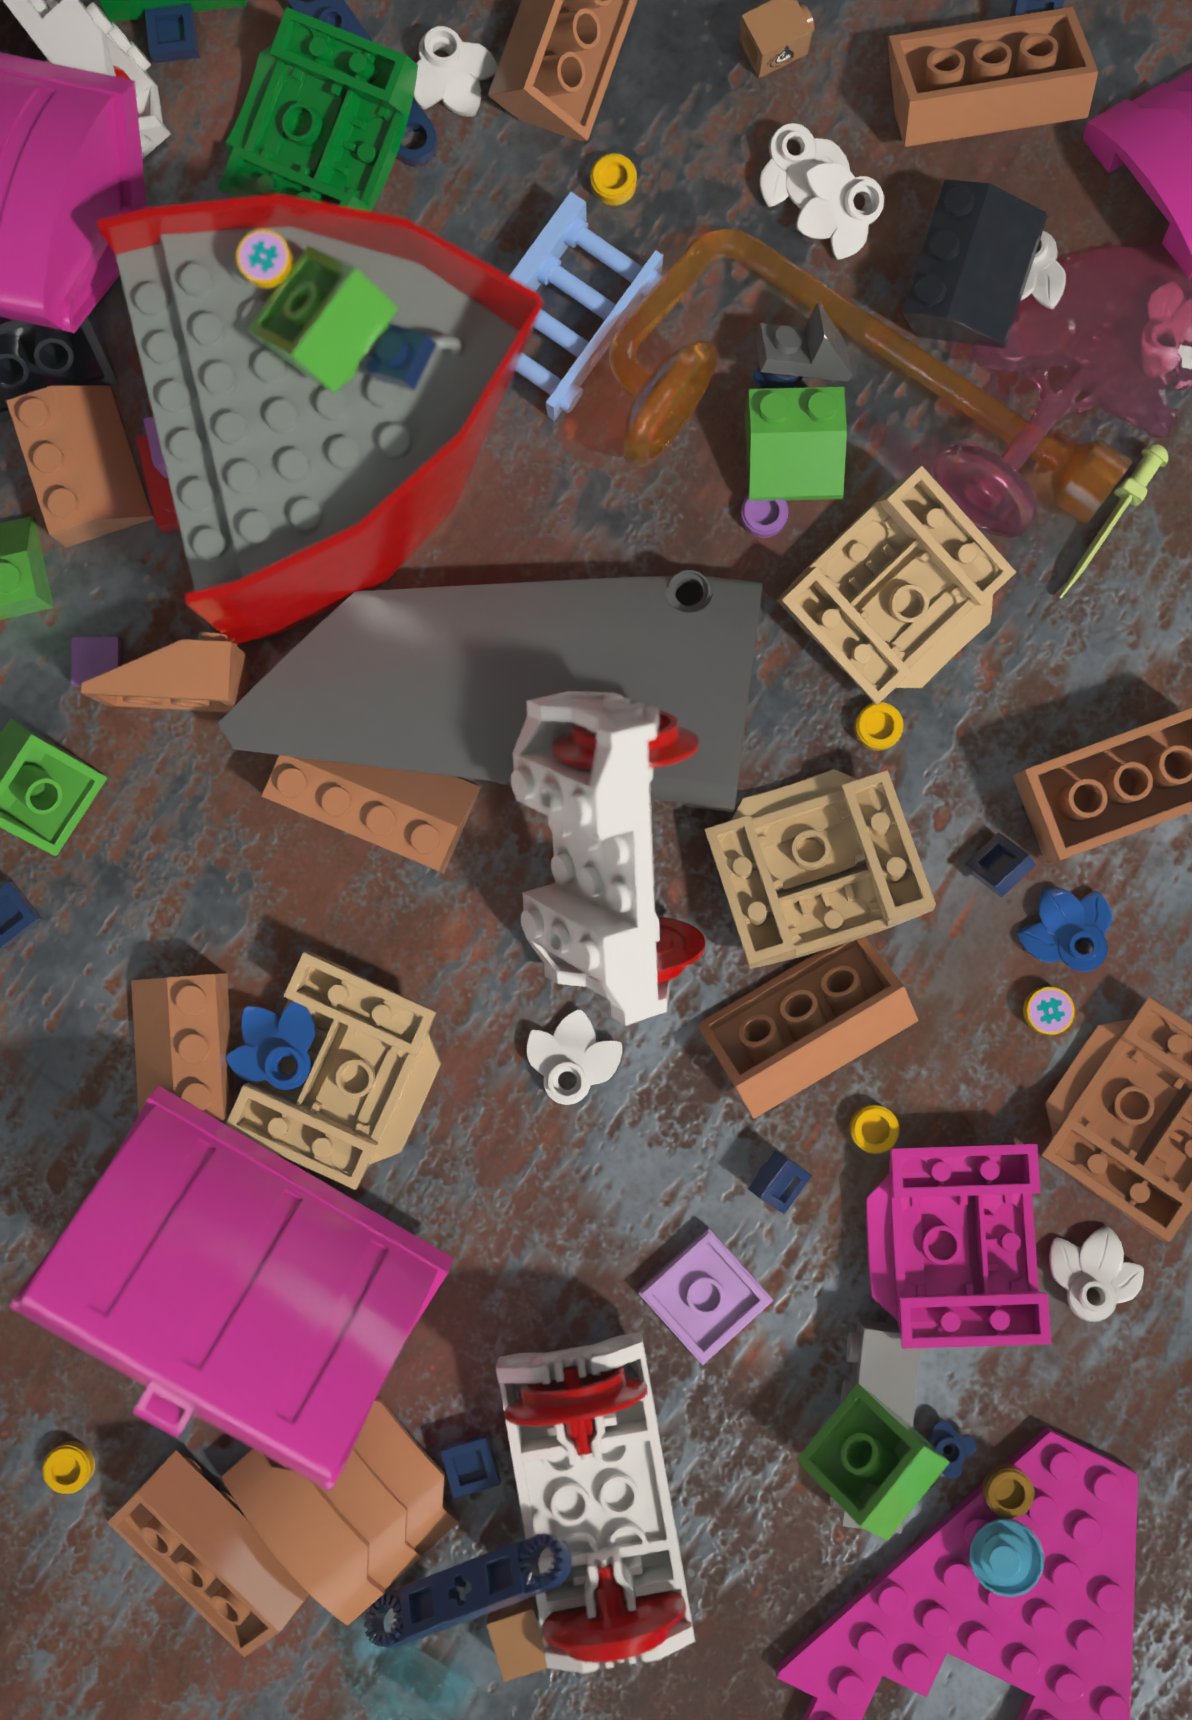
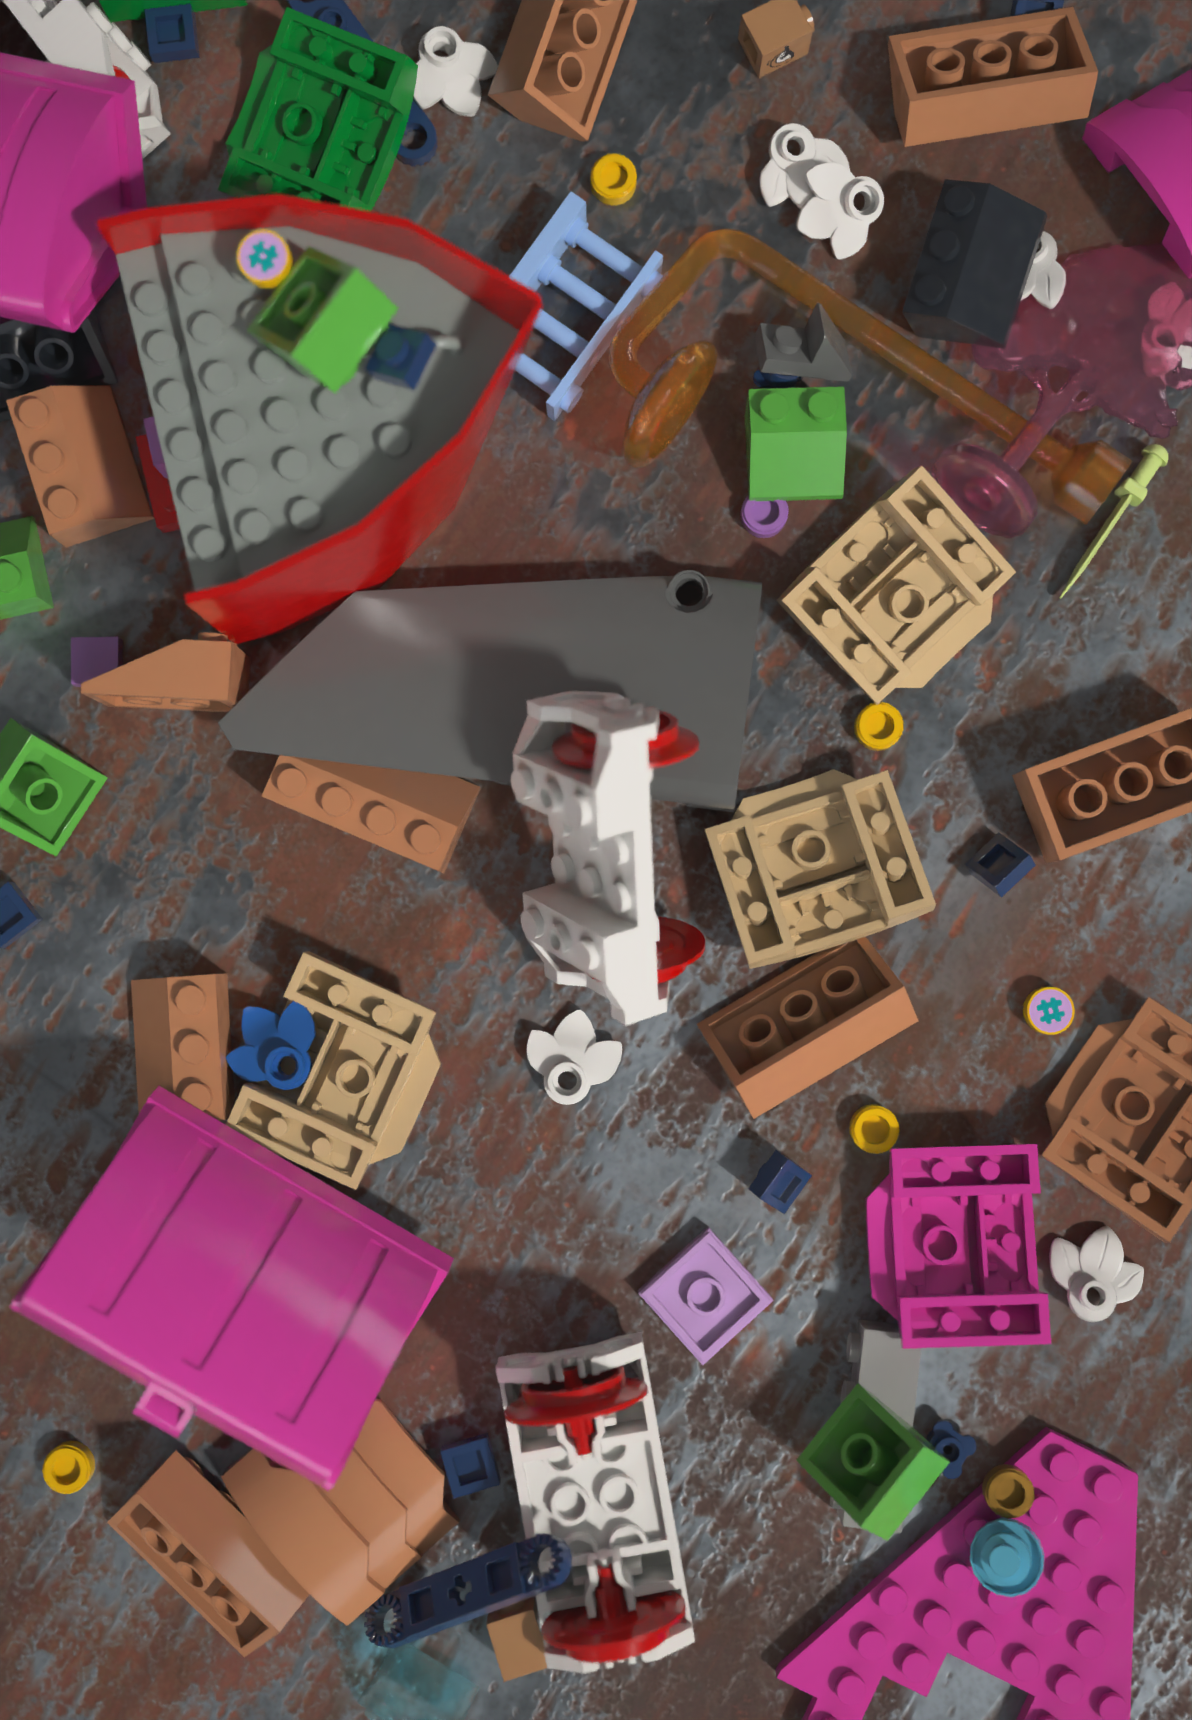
blue plate [1017,886,1112,972] -> none

